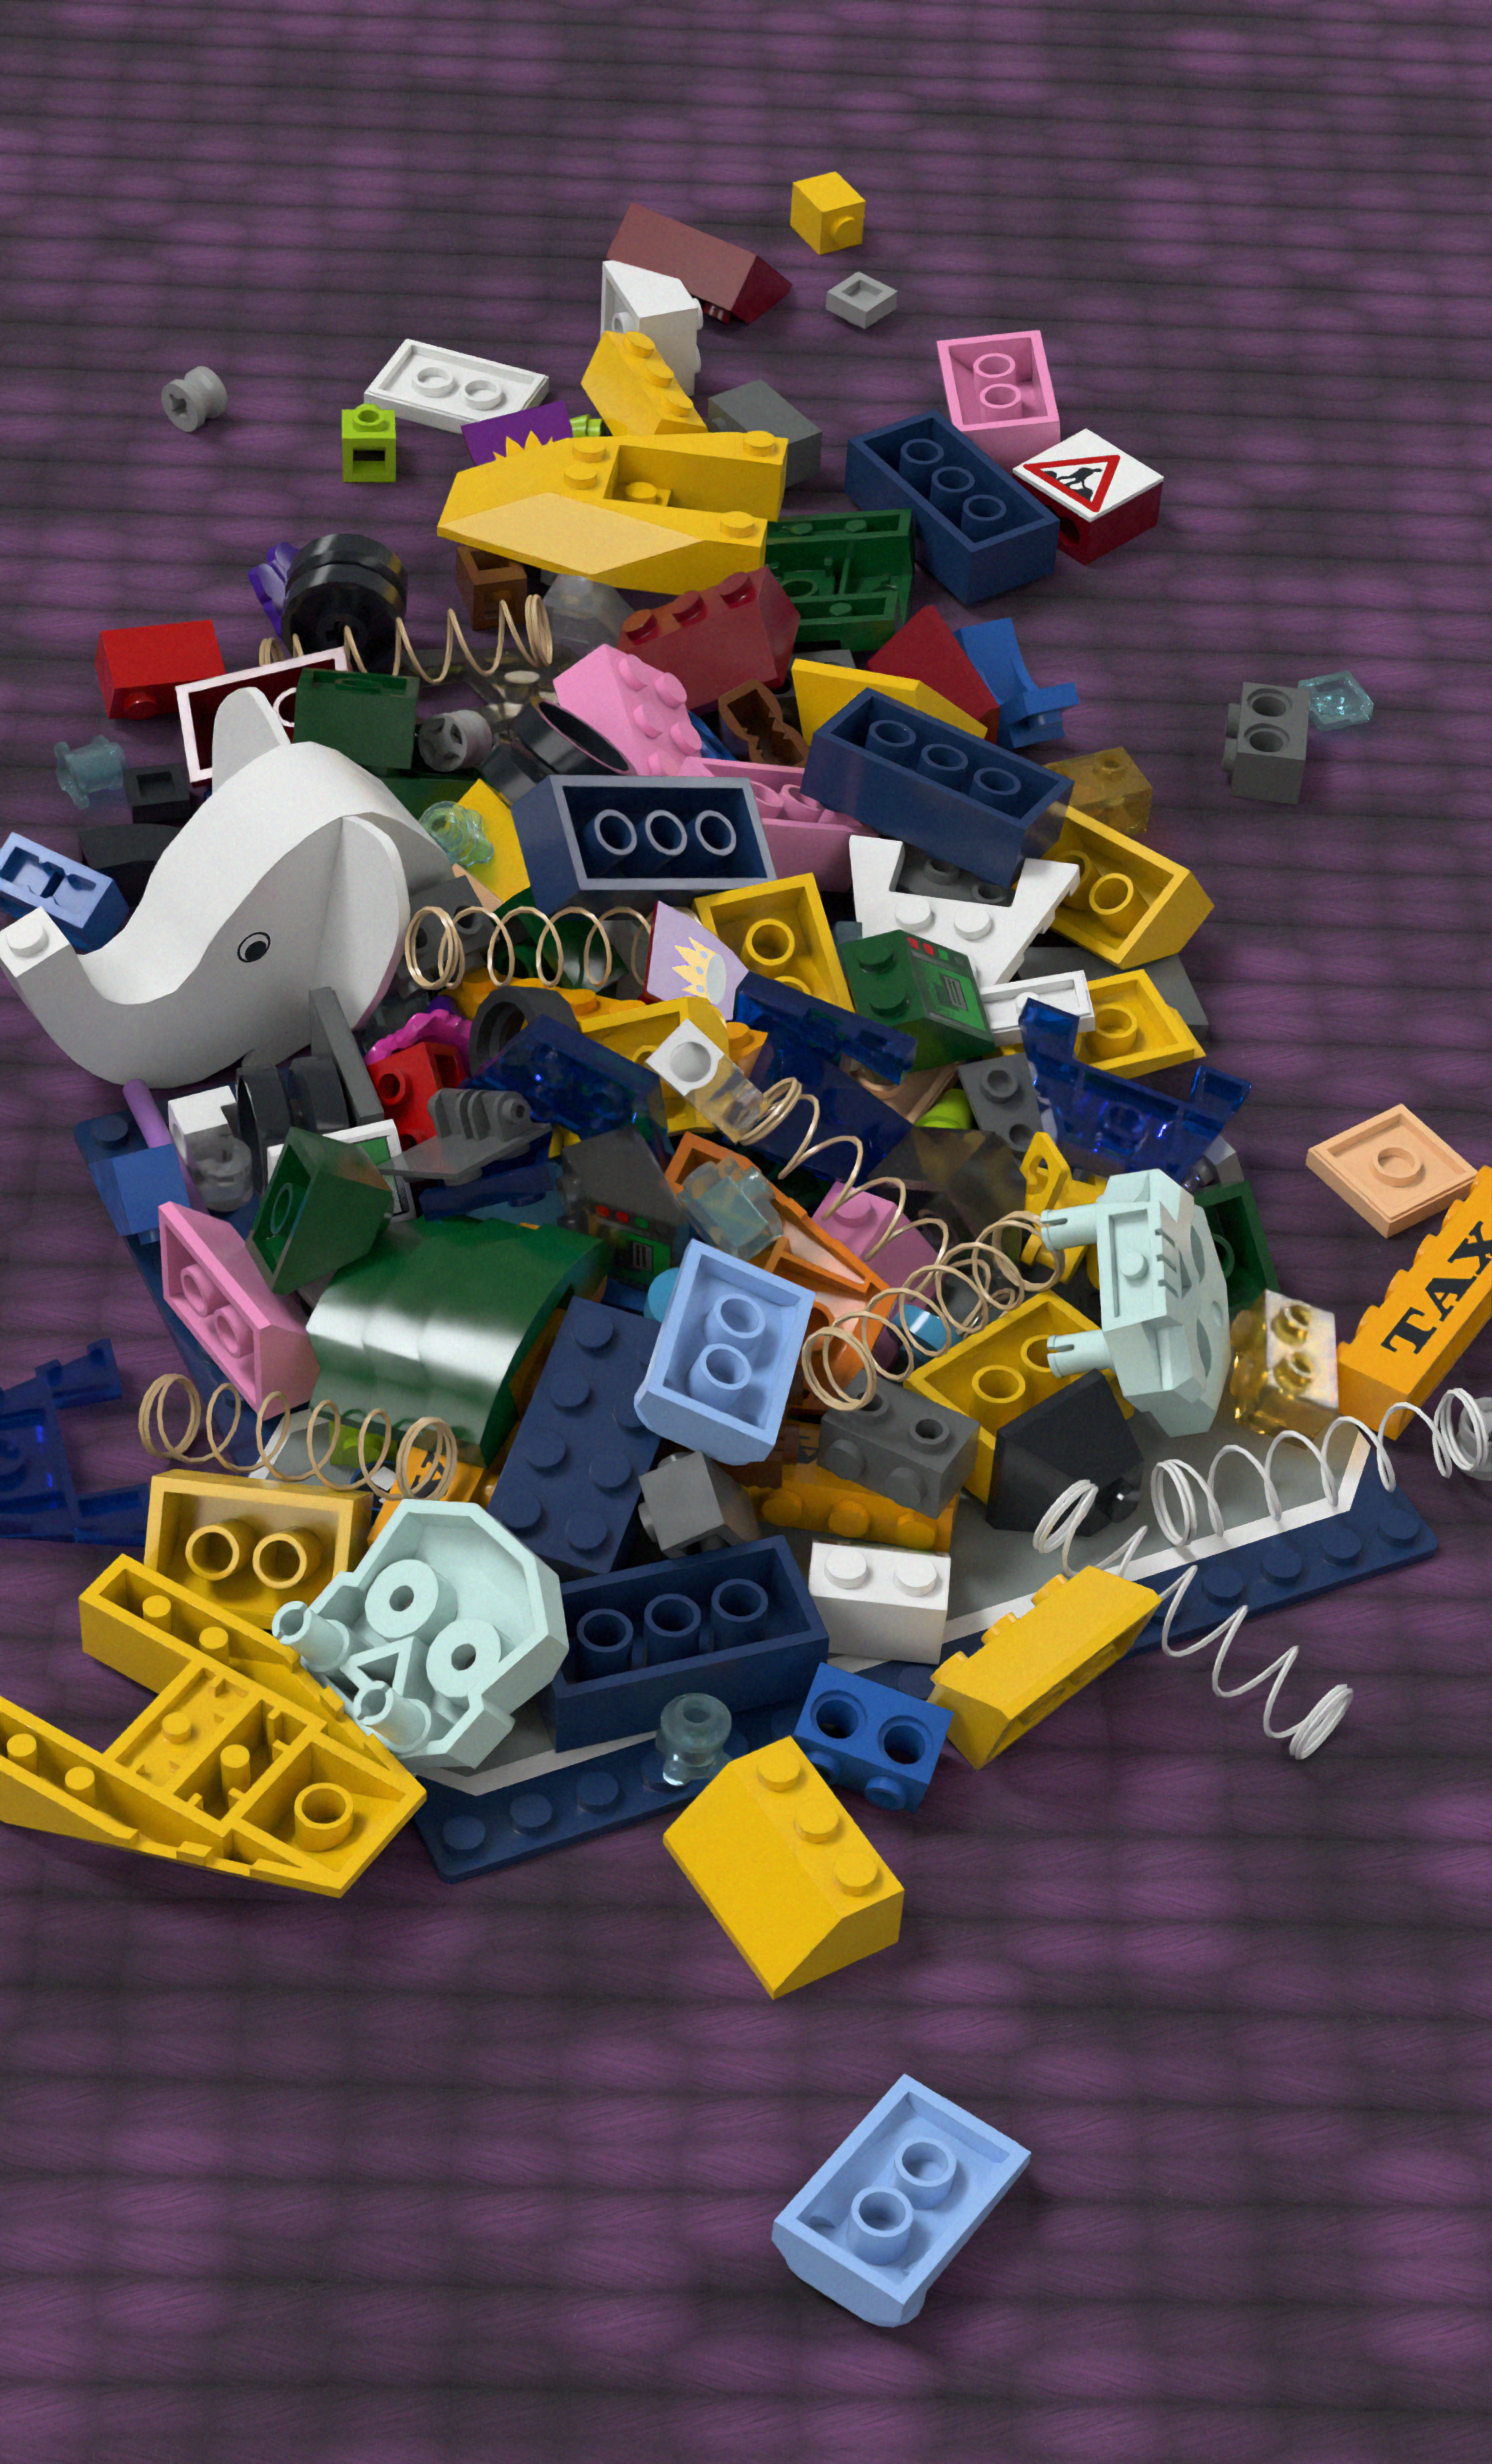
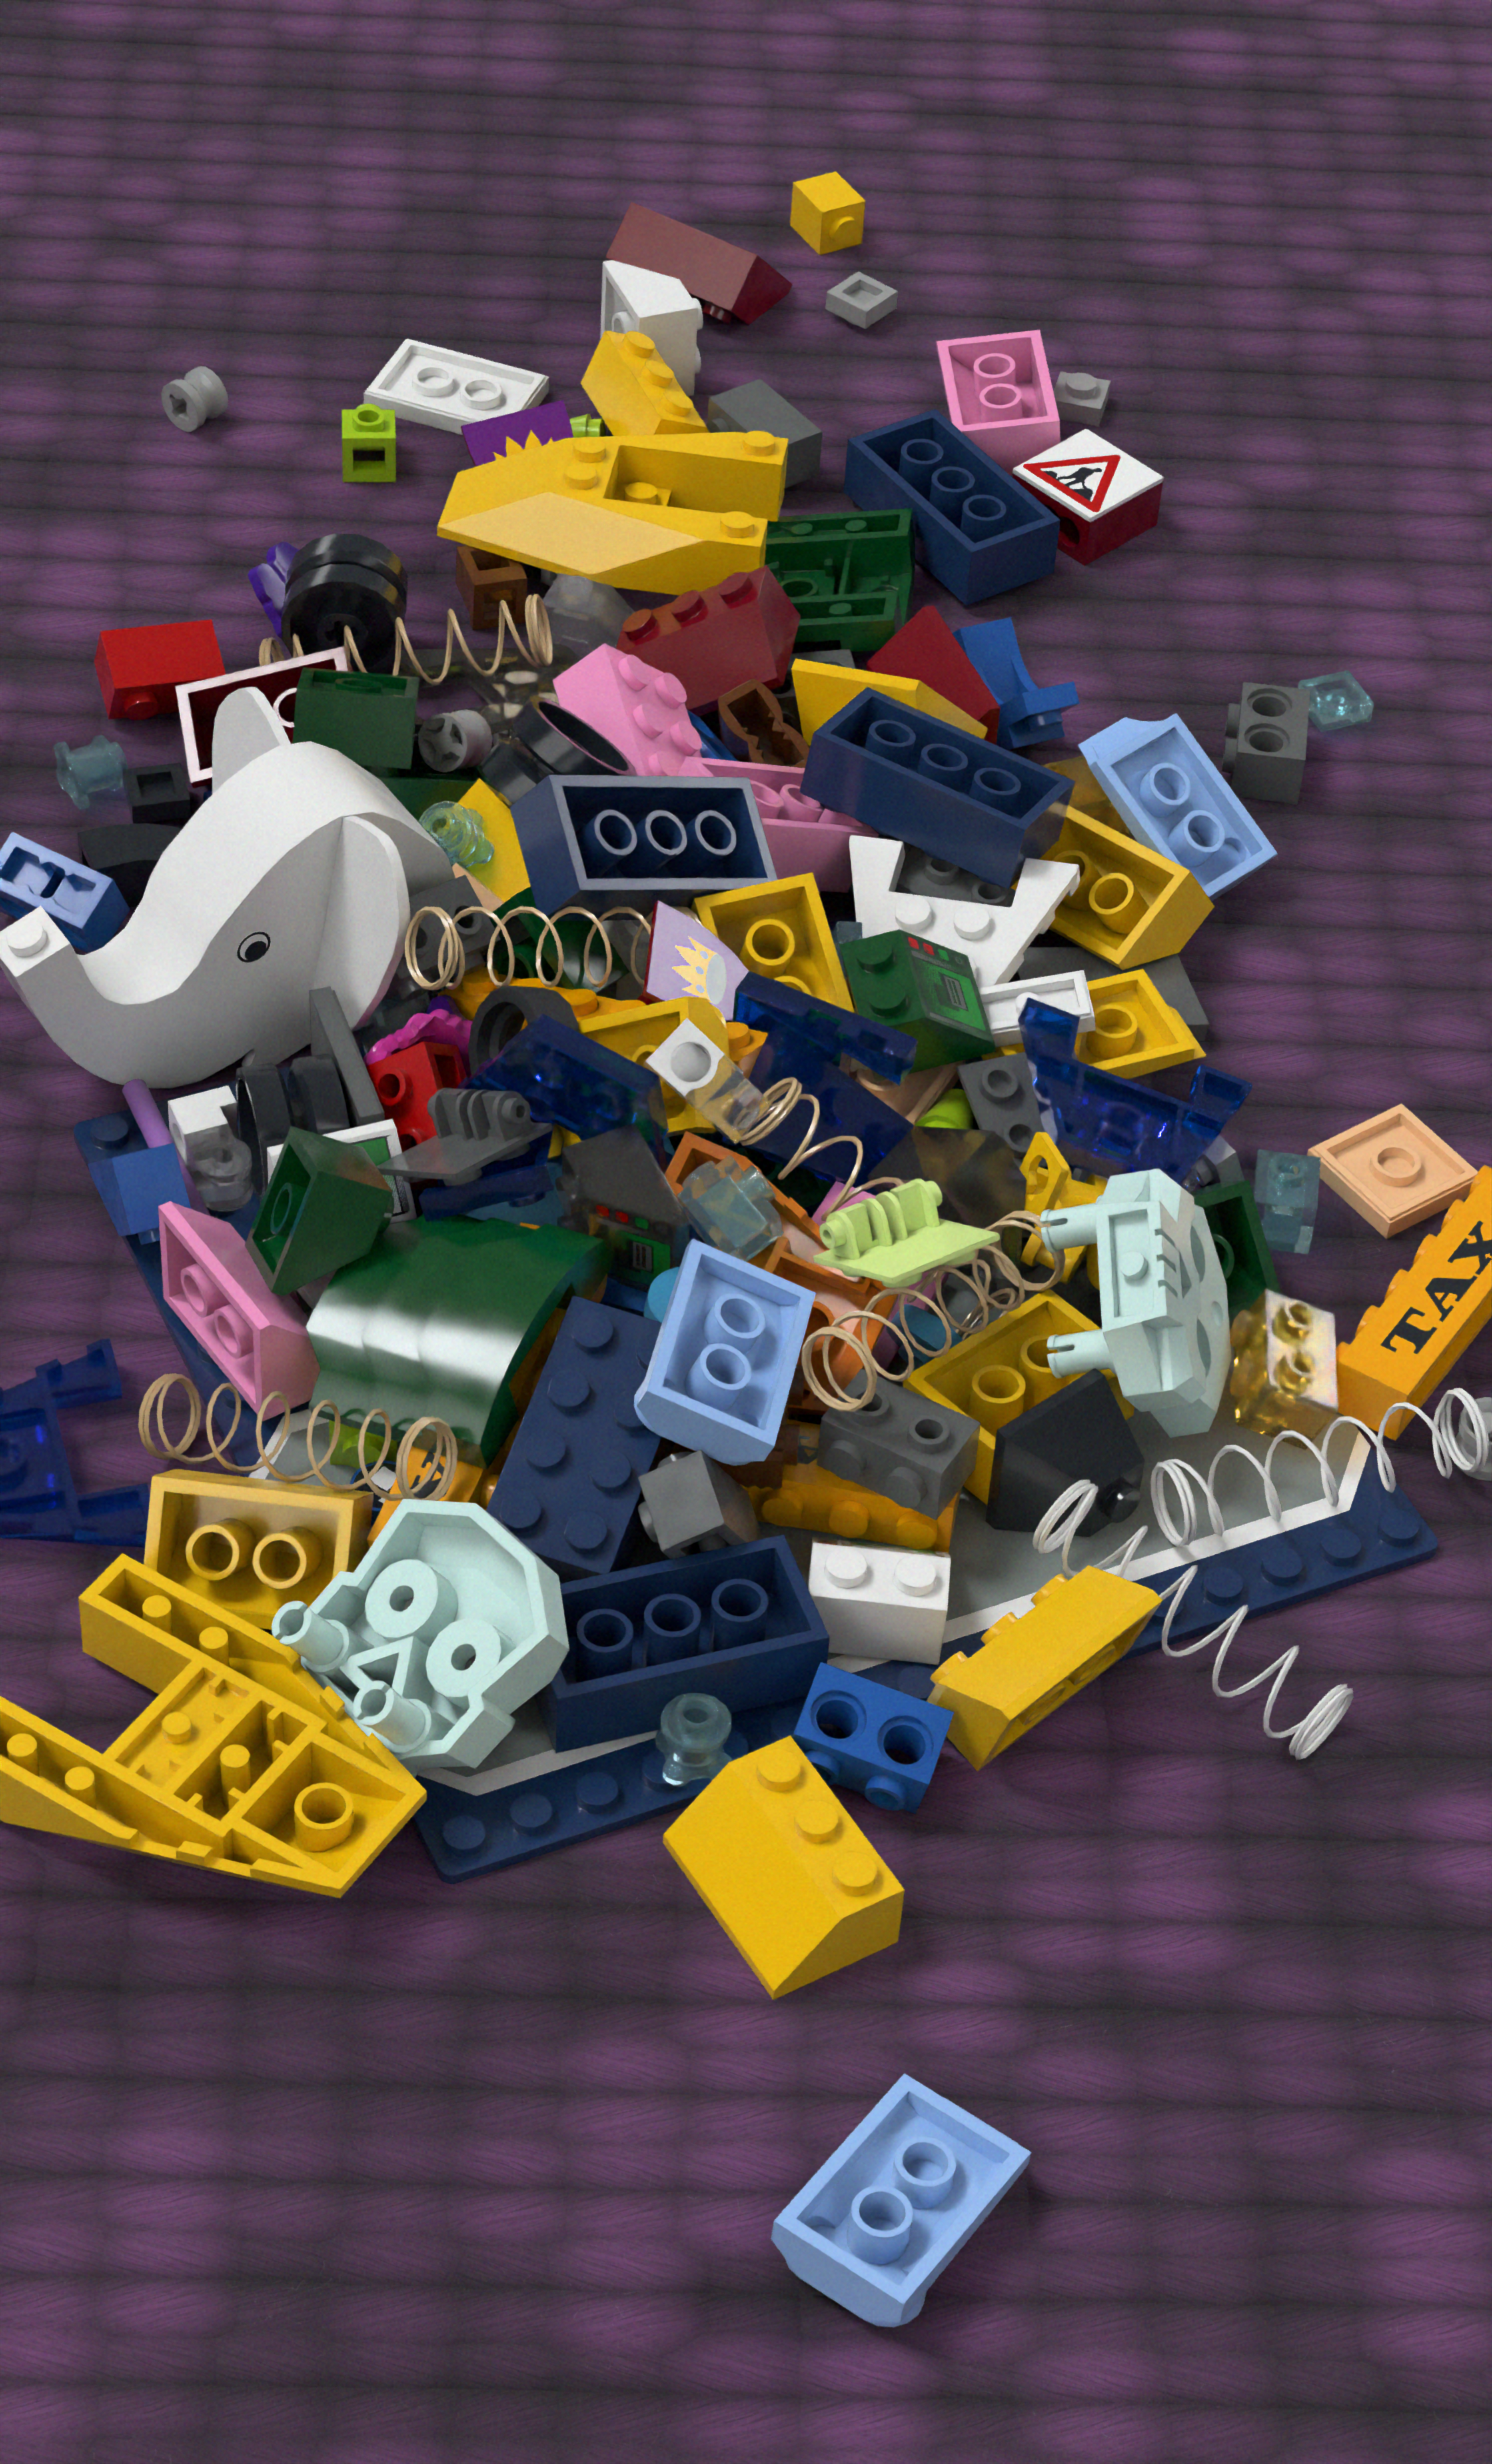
none -> yellowish green hinge [813,1178,1000,1288]
none -> light grey plate [1053,371,1111,427]
none -> light blue slope [1078,713,1278,901]
none -> clear light blue brick [1251,1149,1321,1254]

